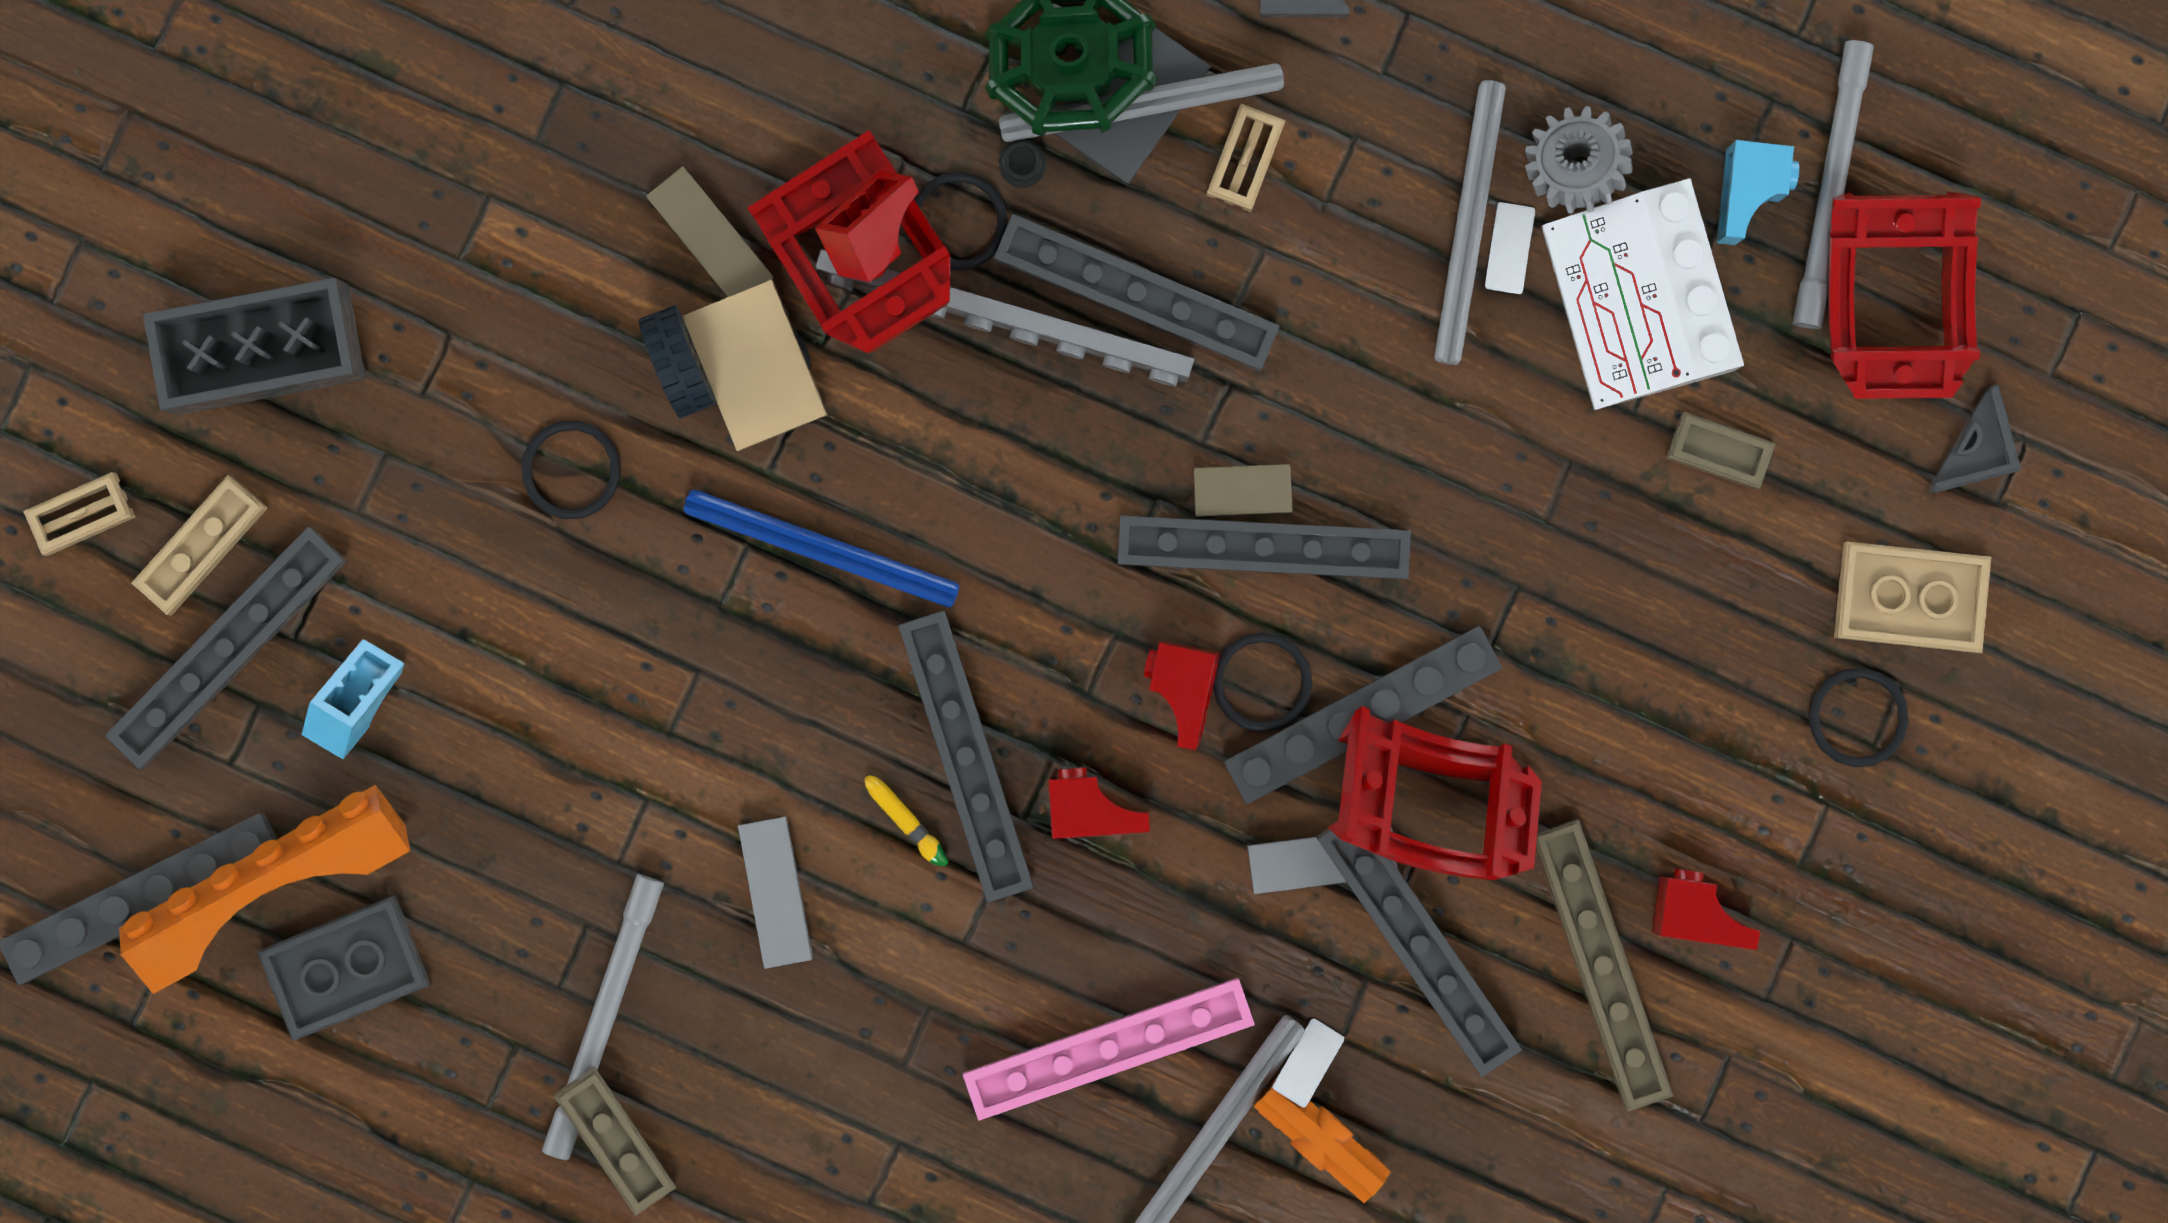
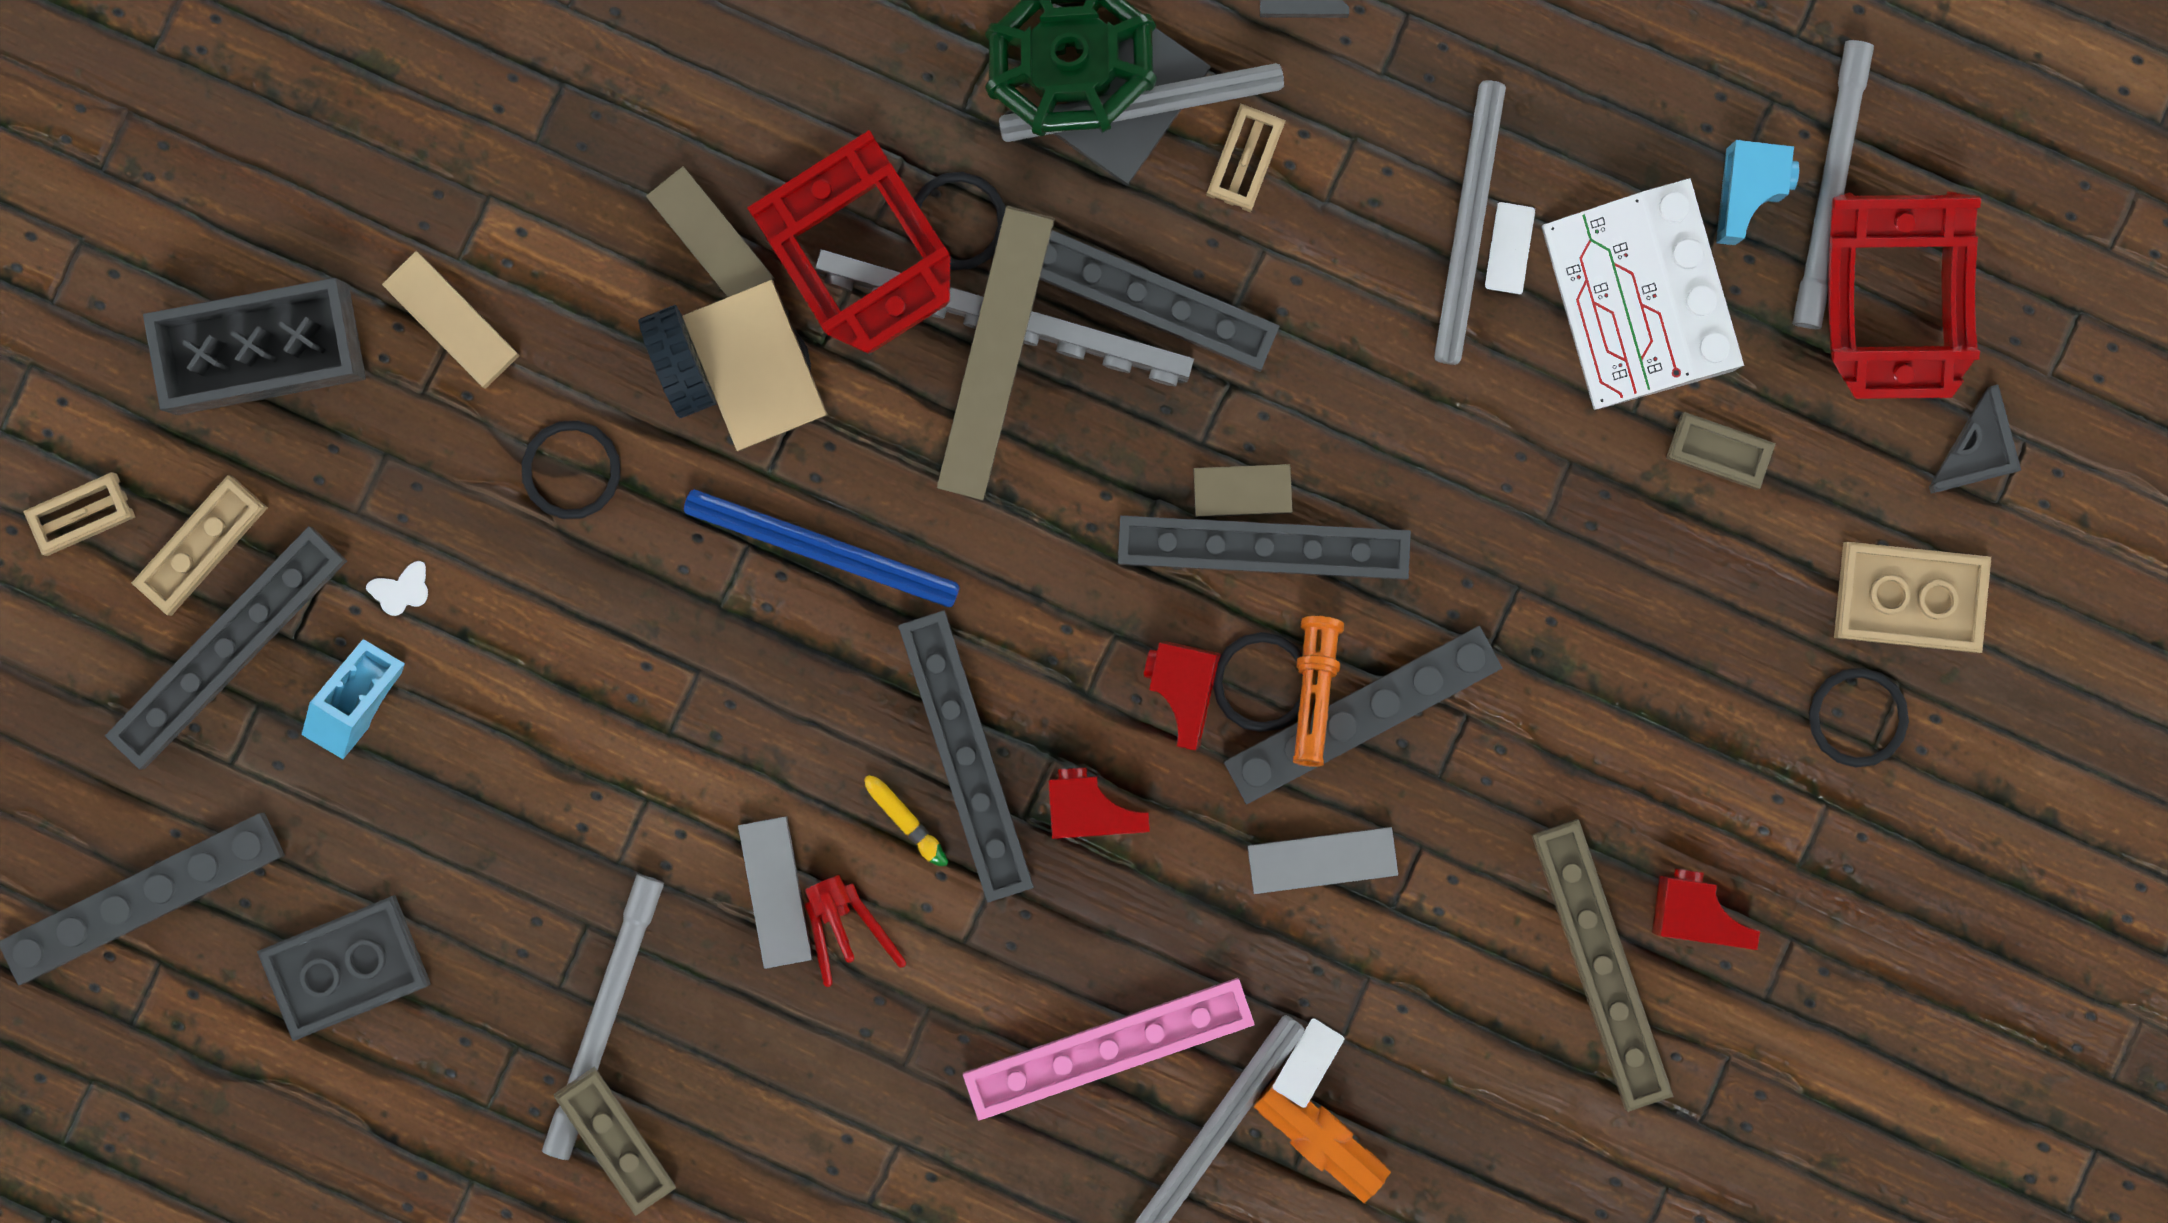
orange arch [119,785,410,994] -> none
red arch [815,171,919,282] -> none
pearl dark grey plate [999,139,1047,188] -> none
dark grey plate [1316,828,1522,1077] -> none
red wedge [1327,706,1542,880] -> none
light grey gear [1525,106,1633,213] -> none
none -> white sticker [366,561,428,616]
none -> tan tile [382,251,520,389]
none -> red plant [804,875,906,987]
none -> dark tan tile [937,206,1055,500]
none -> orange pin [1293,616,1344,767]

